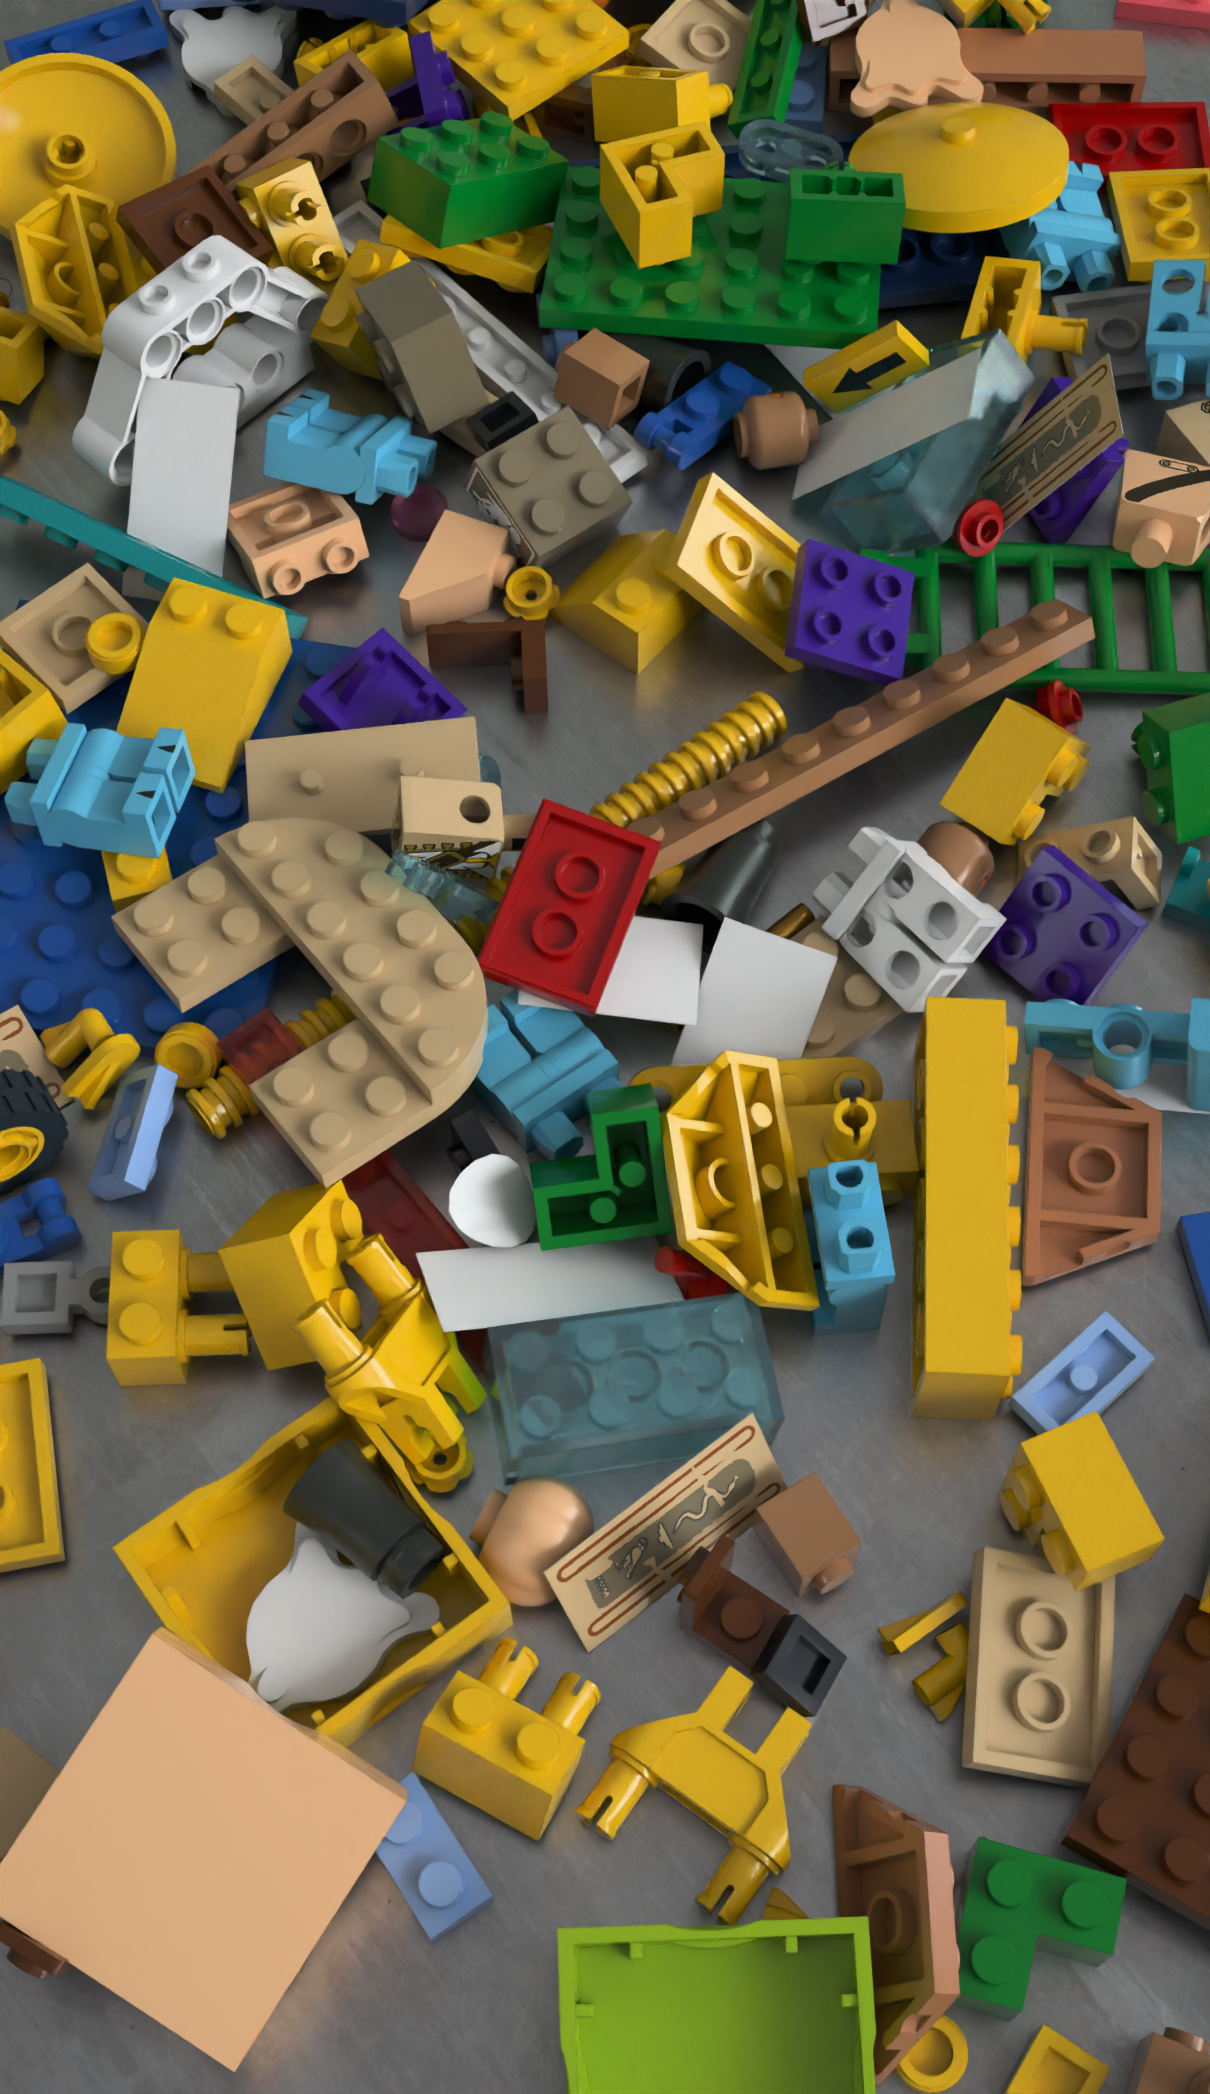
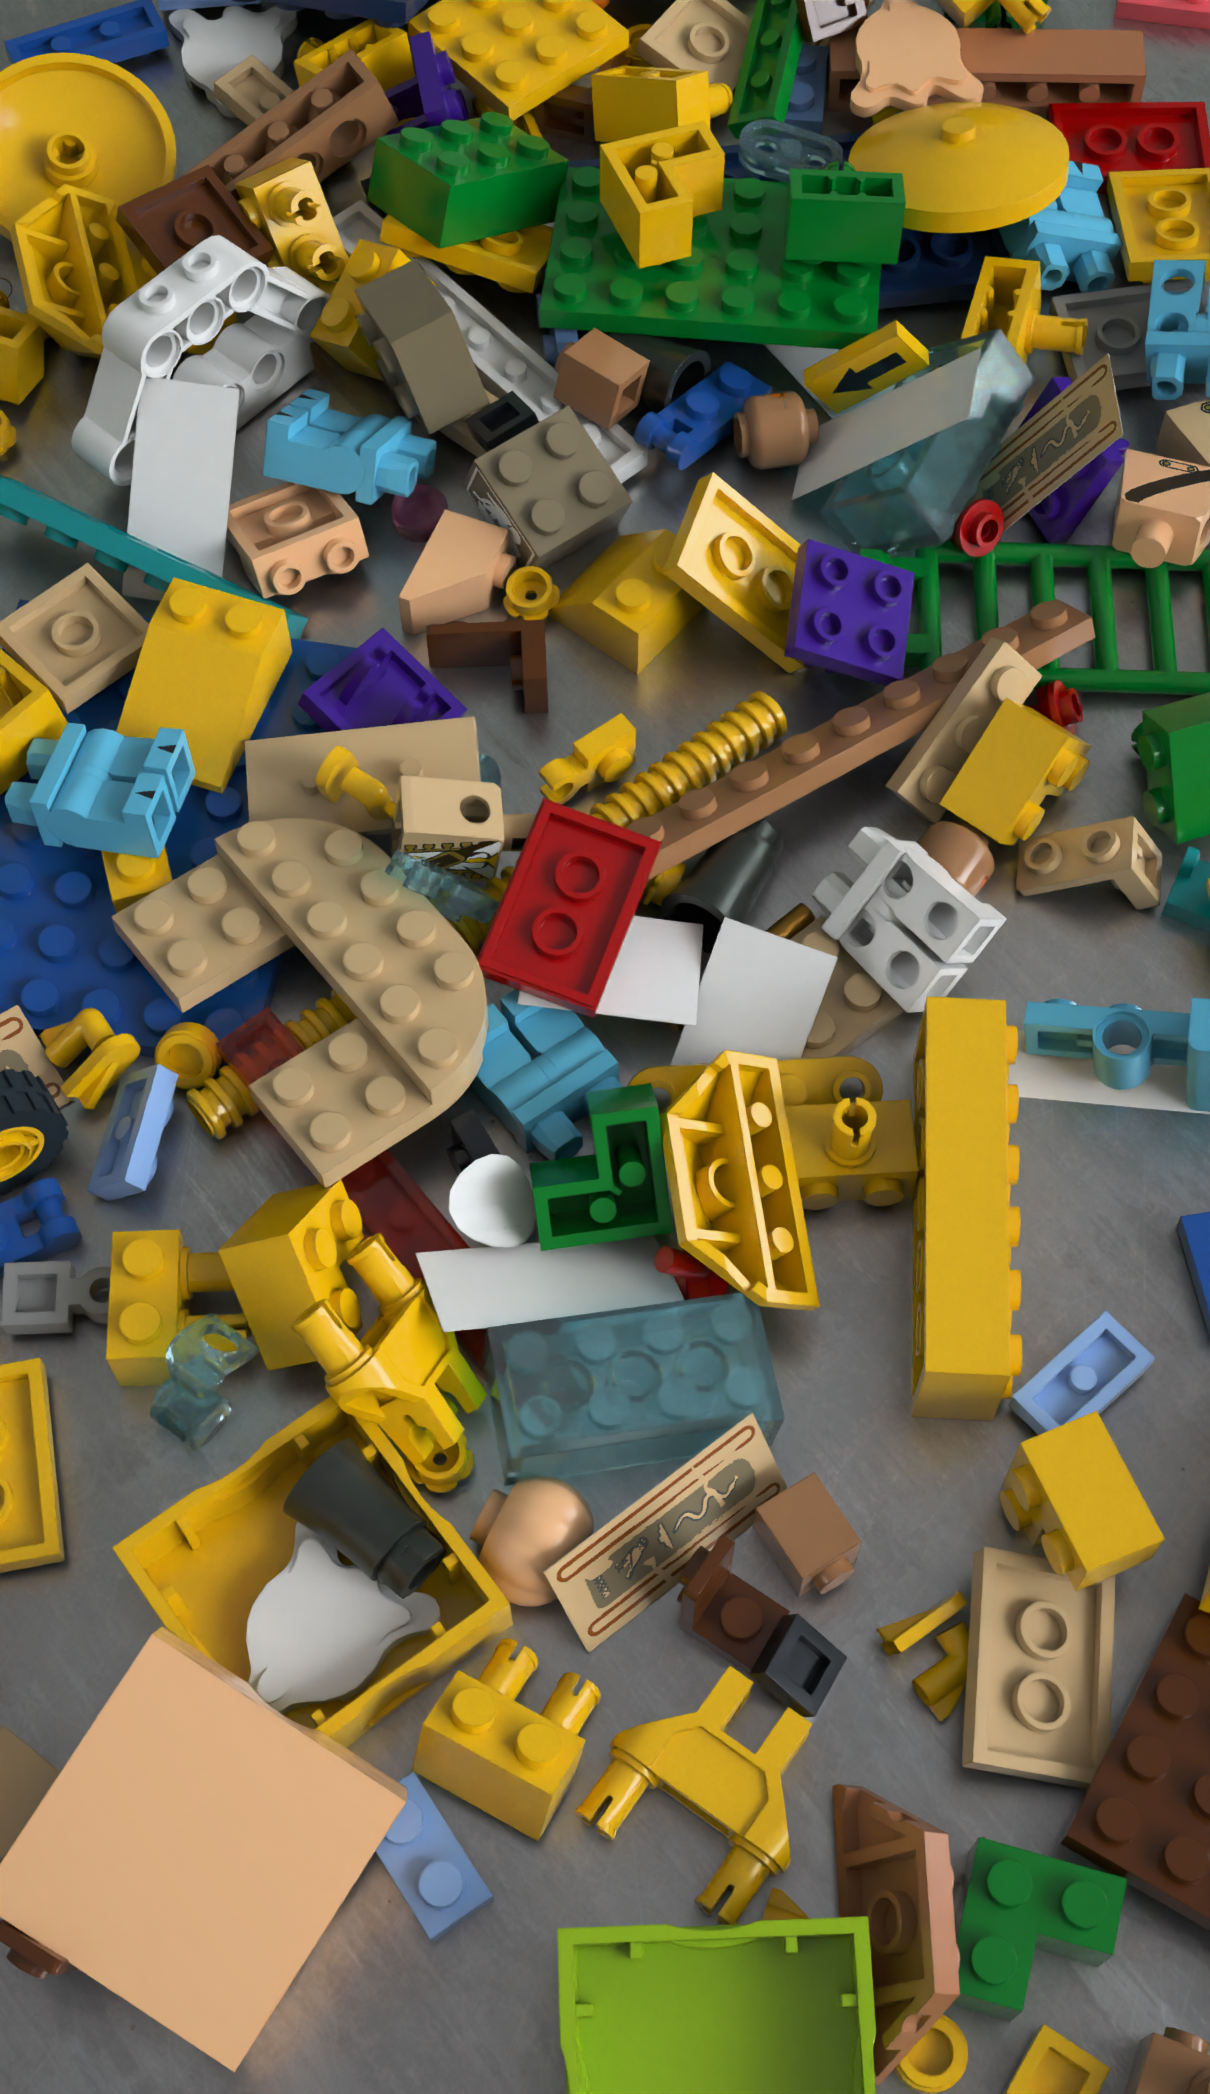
yellow tile [85,612,146,674] -> none
medium azure hips [803,1159,896,1336] -> none
dark purple plate [982,845,1149,1006] -> none
nougat wing [1021,1047,1162,1286] -> none
none -> clear light blue leg [150,1313,260,1450]
none -> yellow piece [315,745,395,821]
none -> yellow plate [539,713,636,805]
none -> tan plate [885,637,1042,823]

